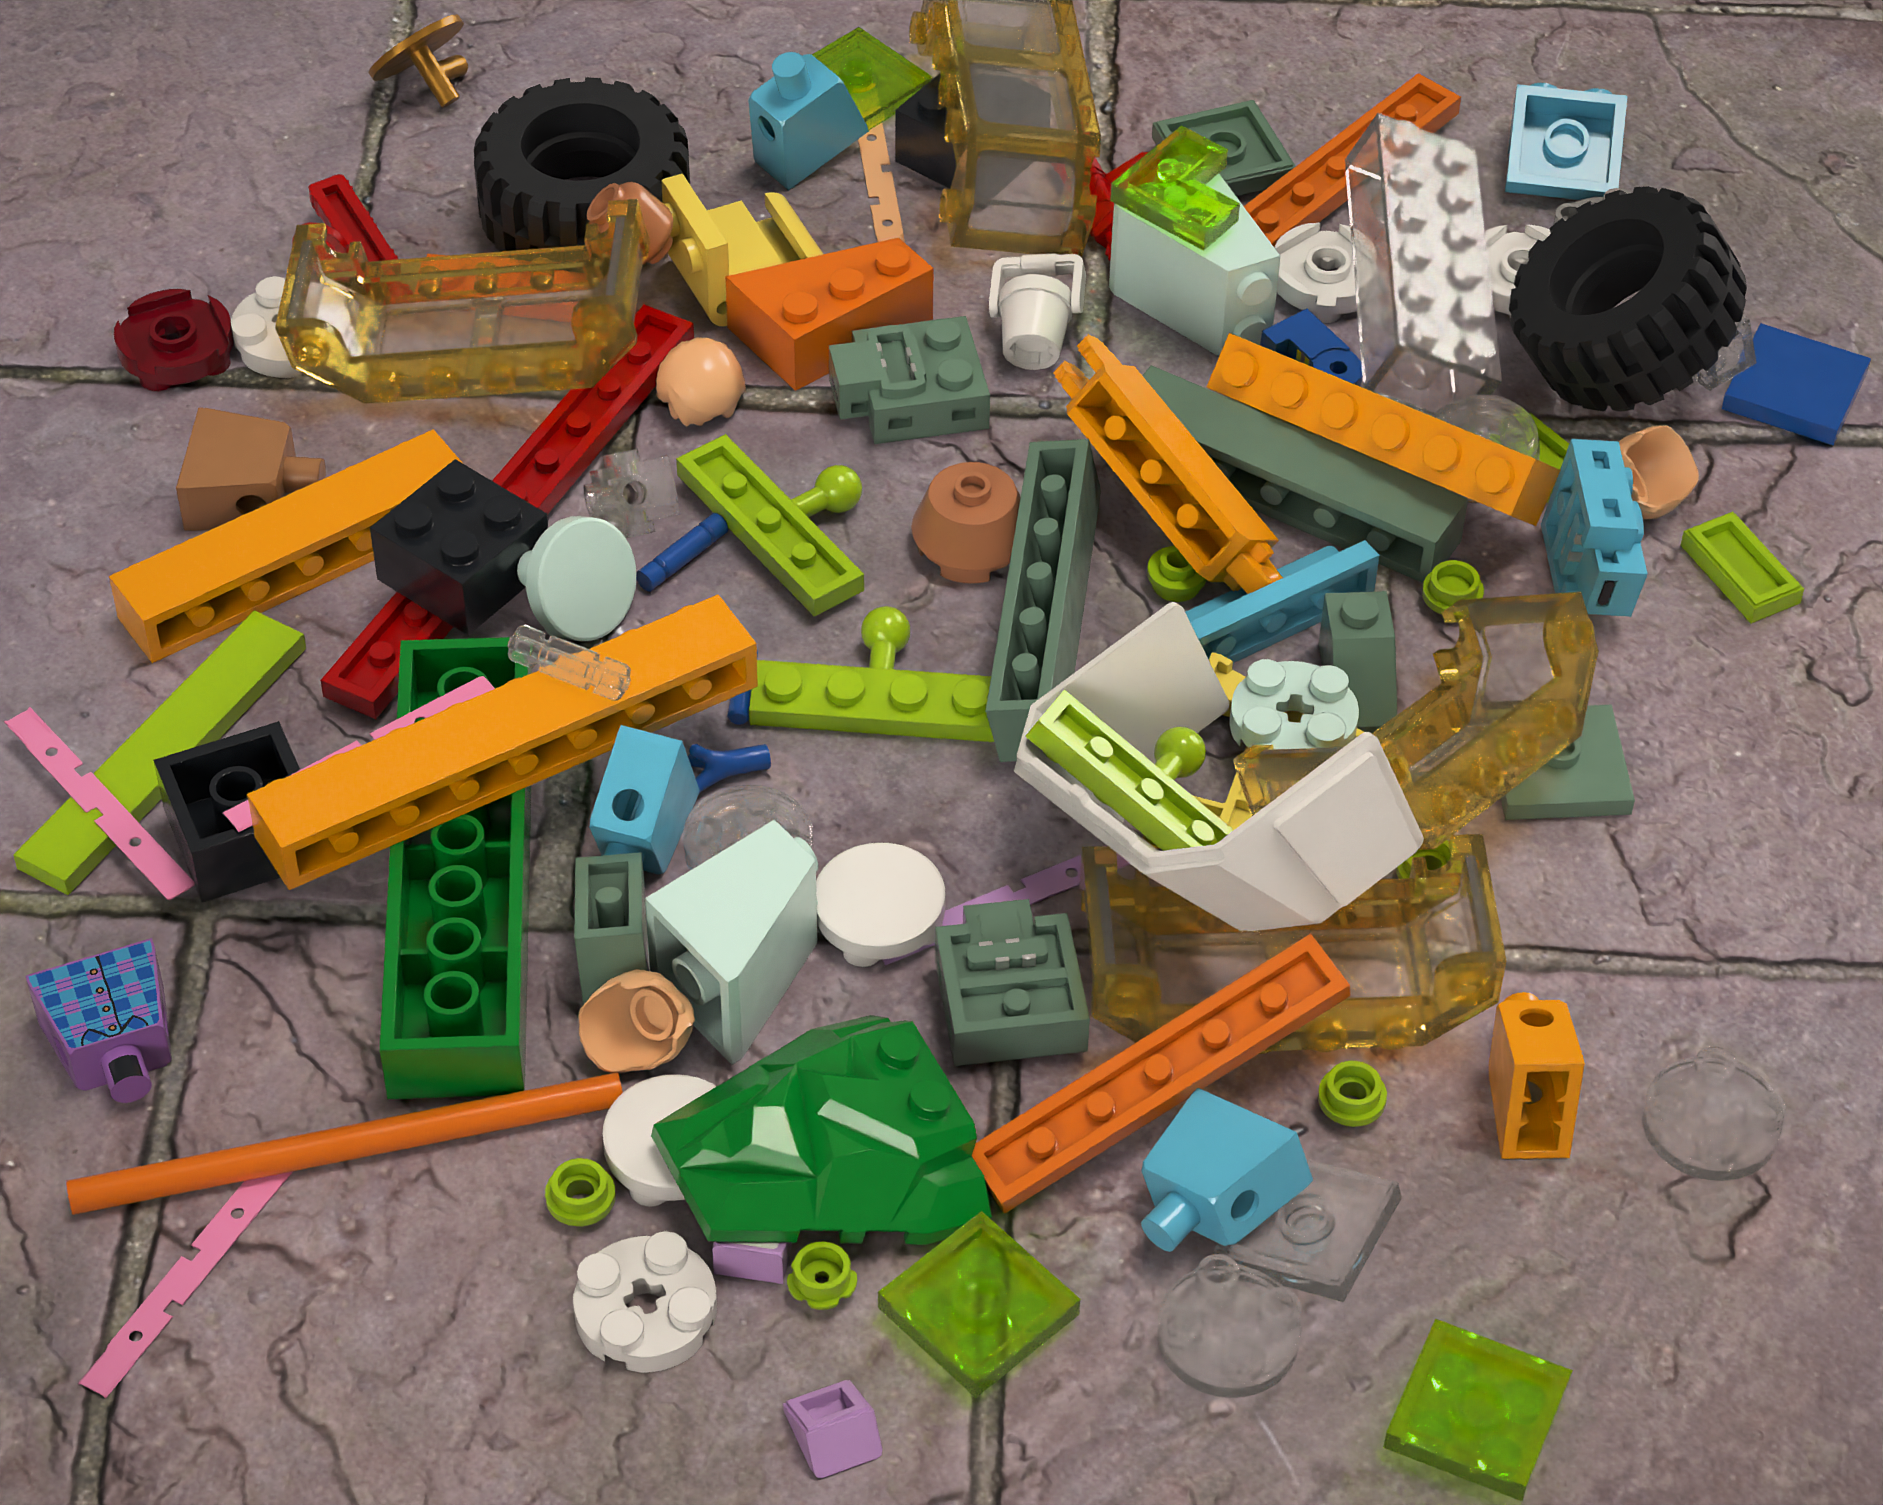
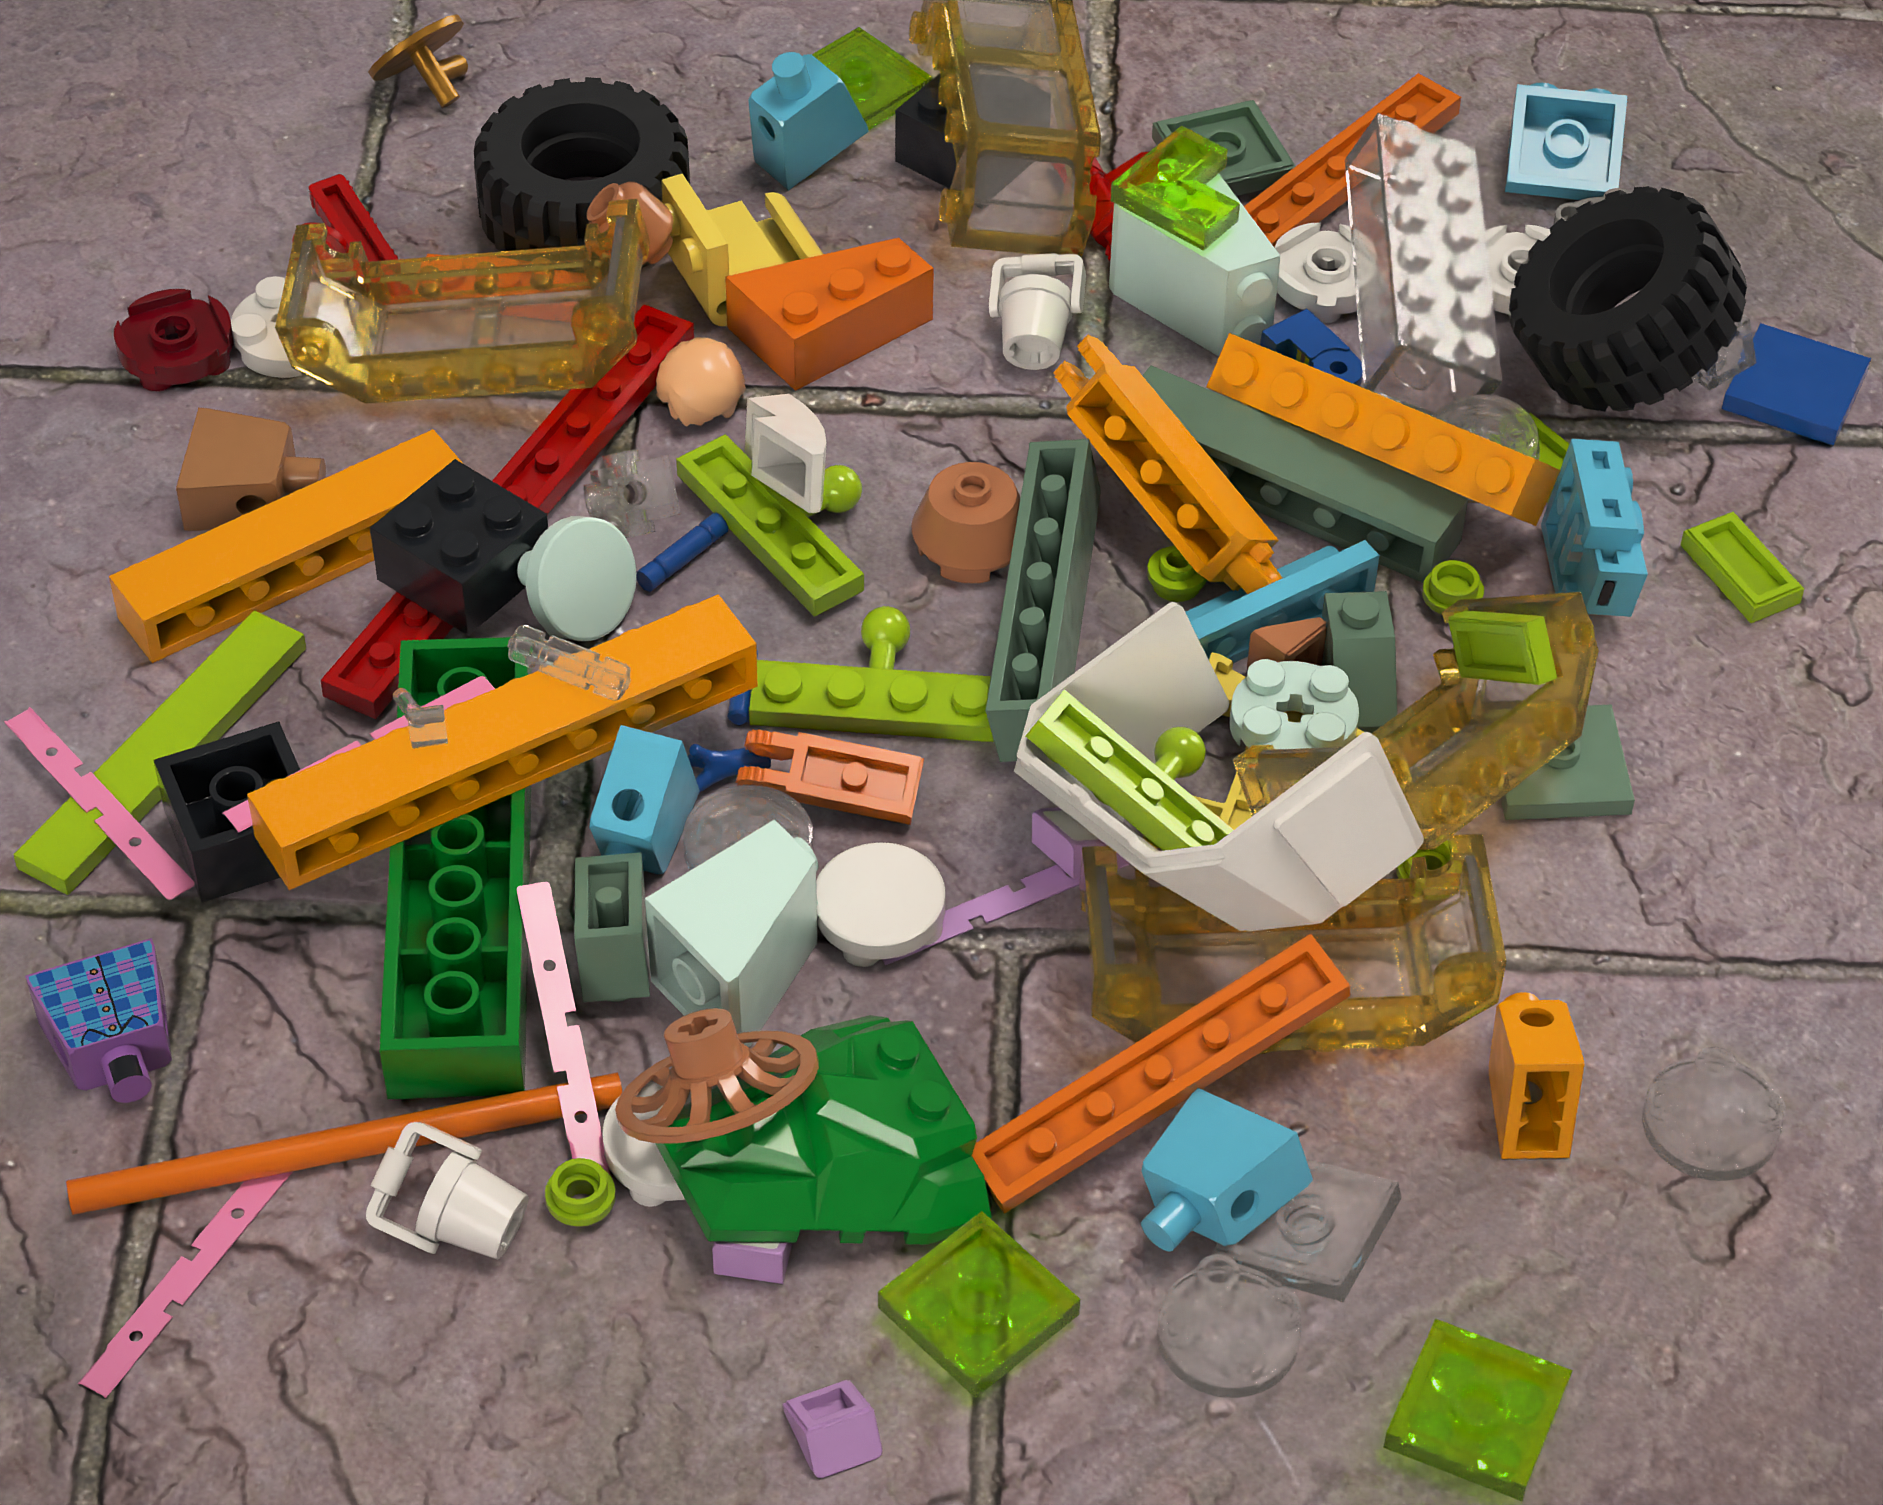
white plate [573,1231,717,1373] -> none
light nougat hair [578,969,695,1074] -> none
lime plate [787,1241,857,1310] -> none
sand green piece [829,316,990,444] -> none
light nougat piece [850,91,905,243] -> none
sand green piece [935,899,1090,1066] -> none
lime plate [1318,1061,1387,1127] -> none
light nougat hair [1618,426,1699,519] -> none
none -> white piece [366,1122,529,1260]
none -> clear hand [393,688,448,749]
none -> bright pink piece [517,882,610,1174]
none -> nougat wheel [615,1008,819,1143]
none -> orange hinge [736,729,924,825]
none -> white slope [744,394,826,513]
none -> lavender slope [1032,807,1116,879]
none -> nougat slope [1247,617,1327,670]
none -> lime tile [1448,610,1557,685]

